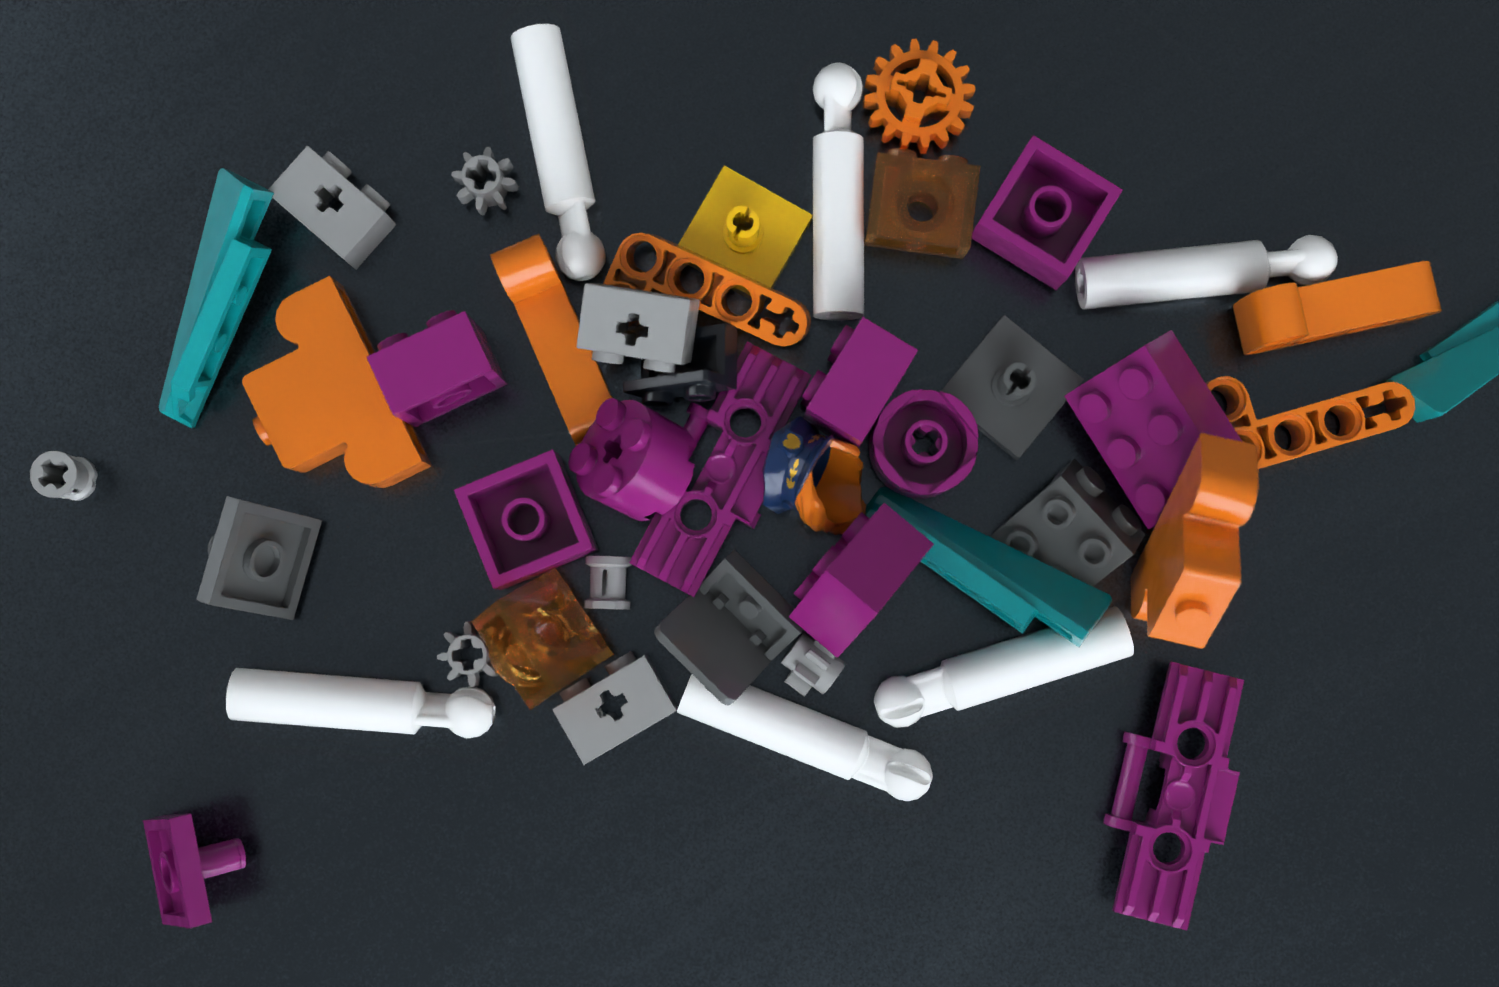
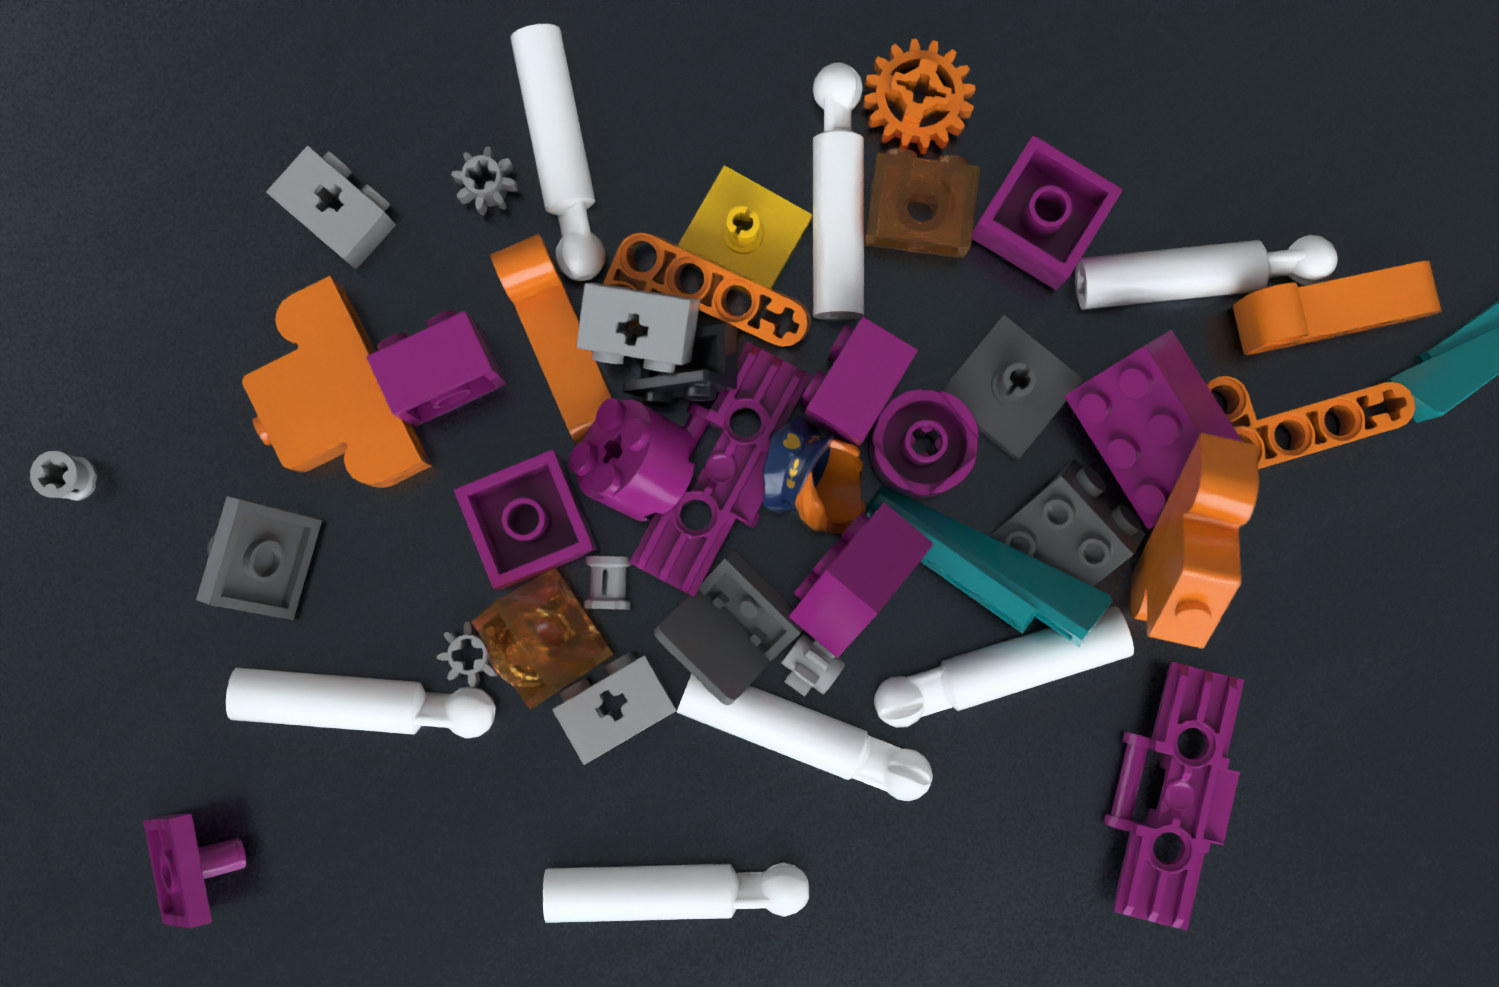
teal wedge [159,168,274,428] -> none
none -> white piece [543,862,809,923]

